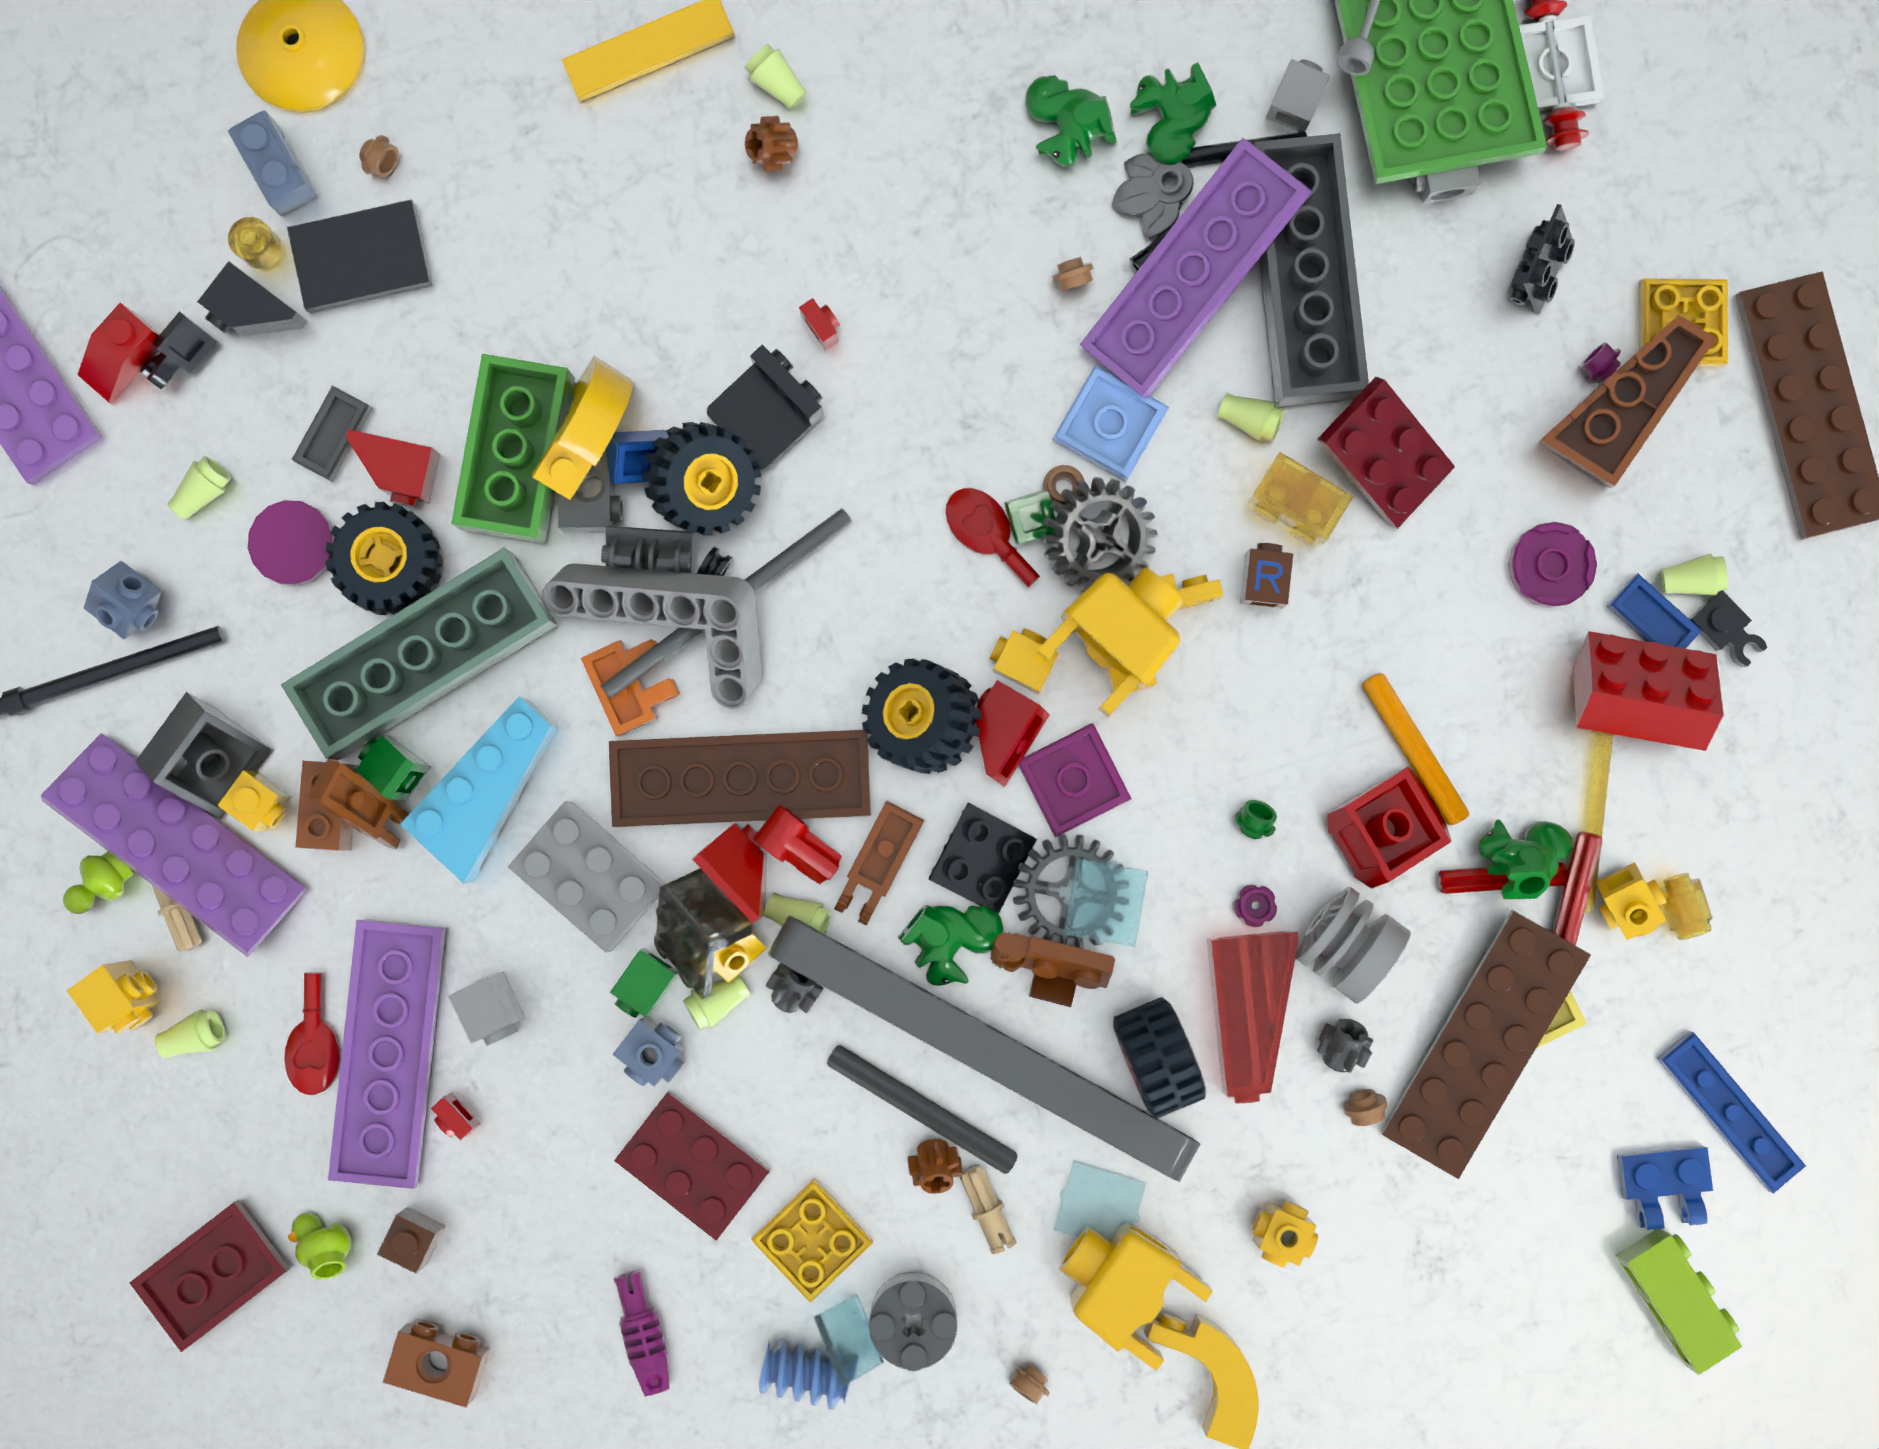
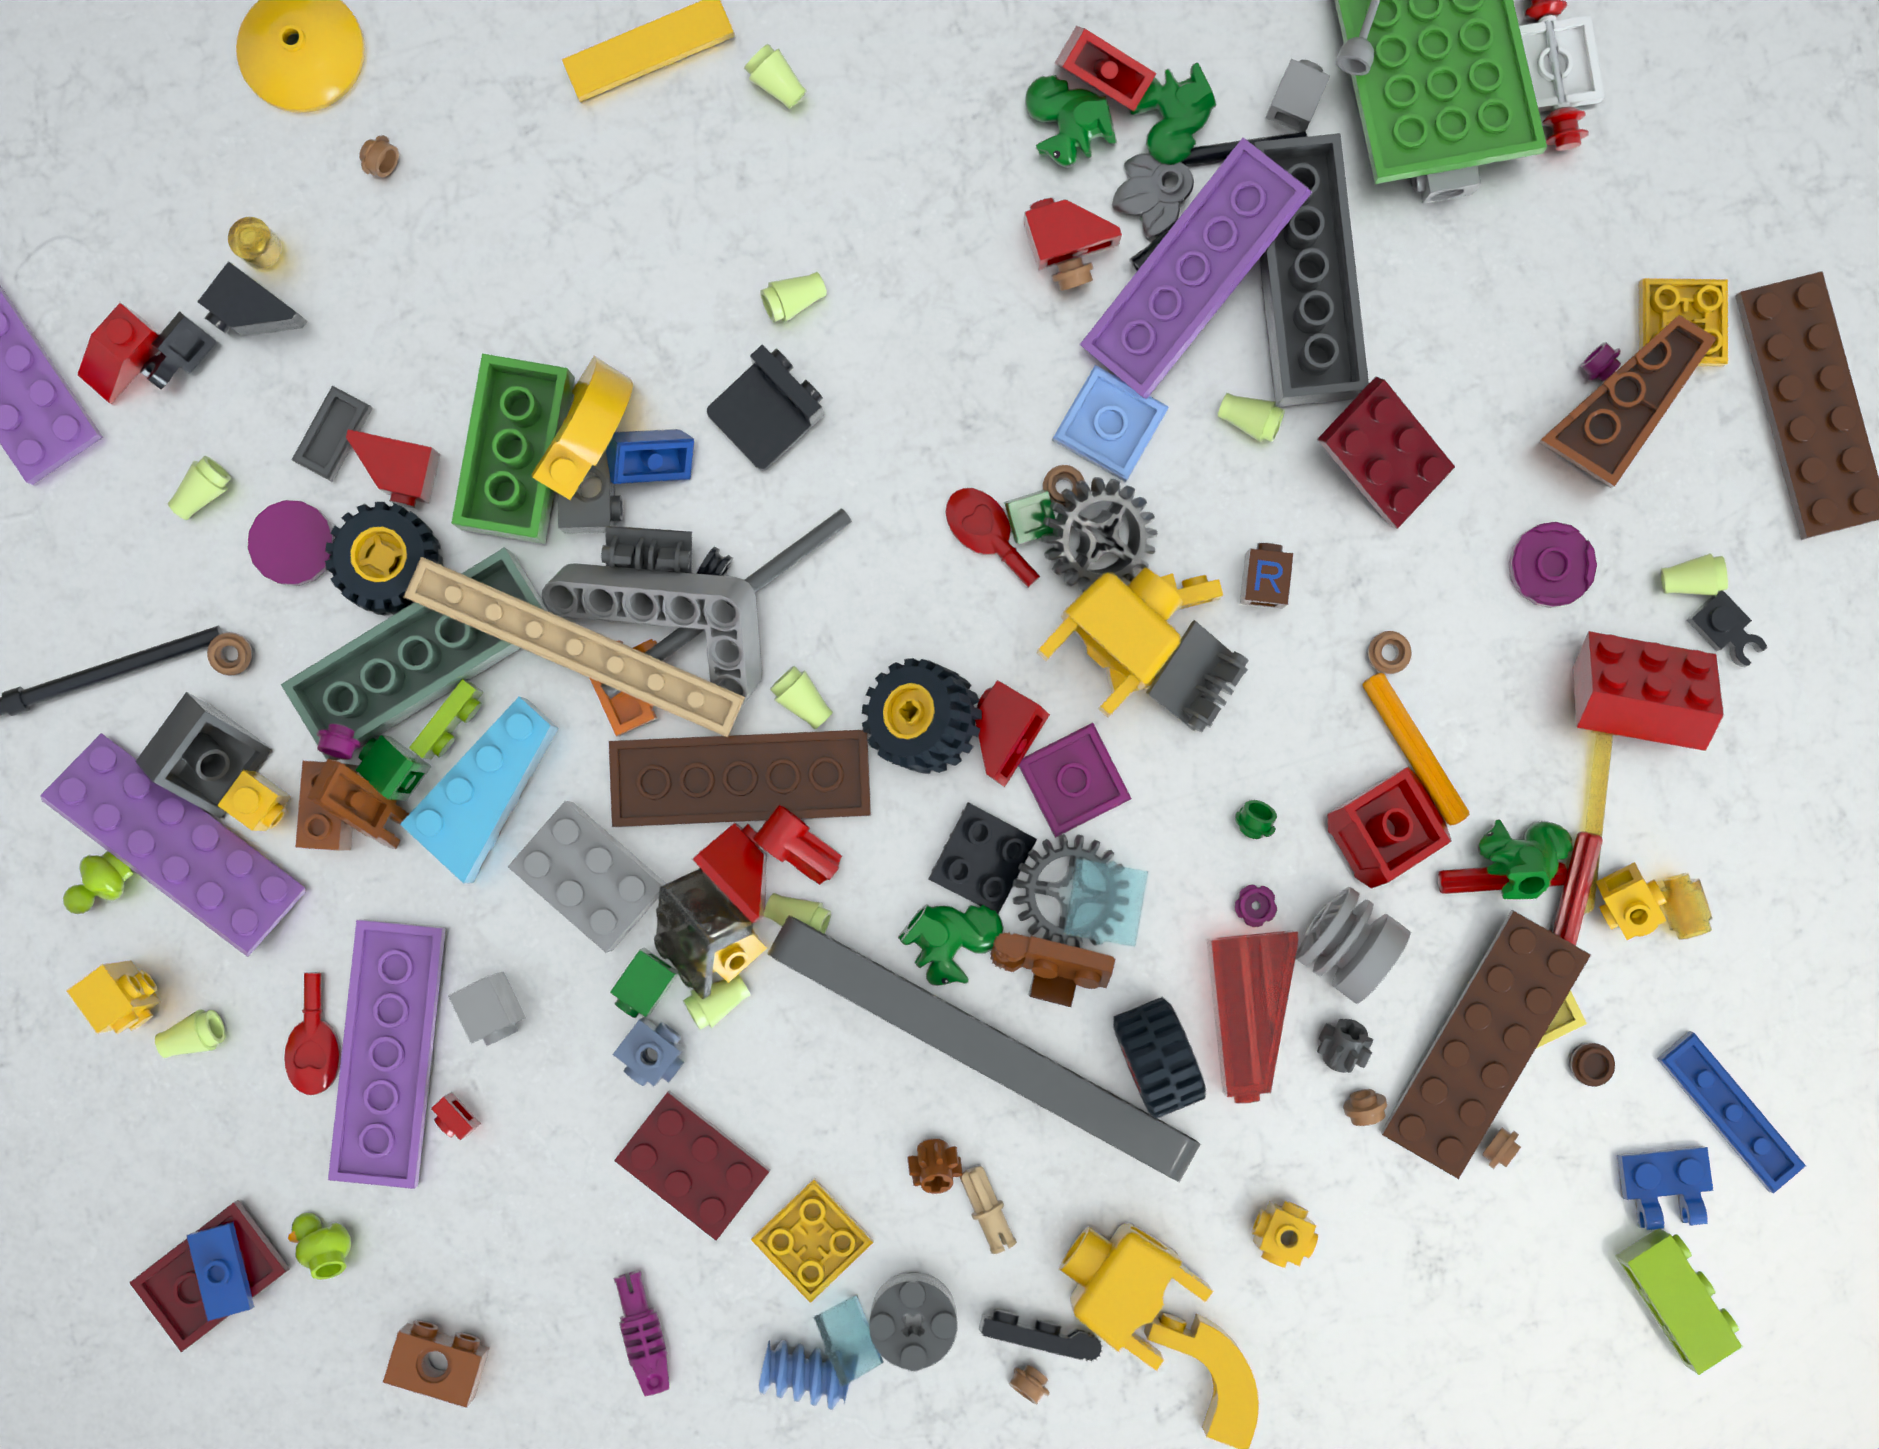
sand blue brick [83,561,162,639] -> none
tan axle [151,884,202,951] -> none
sand blue brick [228,110,318,216] -> none
black tile [287,199,432,313] -> none
reddish brown brick [377,1207,446,1274] -> none
black wheel [642,422,761,535] -> none
dark orange gear [745,116,798,171] -> none
dark grey gear [766,963,823,1014] -> none
red plate [799,298,840,351] -> none
dark grey axle [827,1045,1018,1174] -> none
dark orange hinge [834,800,925,926] -> none
yellow brick [989,628,1059,694] -> none
clear light blue piece [1053,1160,1147,1241] -> none
clear yellow brick [1248,452,1354,546] -> none
black hinge [1508,204,1575,315] -> none
blue tile [1606,573,1702,649] -> none
none -> blue plate [187,1222,255,1321]
none -> medium nougat plate [207,632,252,675]
none -> magenta plate [317,724,360,760]
none -> tan tile [404,557,745,737]
none -> lime plate [409,679,484,760]
none -> yellowish green cone [760,272,827,322]
none -> yellowish green cone [770,666,833,730]
none -> black hinge [979,1309,1103,1362]
none -> red slope [1023,198,1122,270]
none -> red slope [1054,26,1157,111]
none -> dark grey hinge [1146,620,1249,733]
none -> medium nougat plate [1368,631,1412,674]
none -> medium nougat plate [1482,1127,1521,1169]
none -> reddish brown plate [1570,1043,1615,1087]

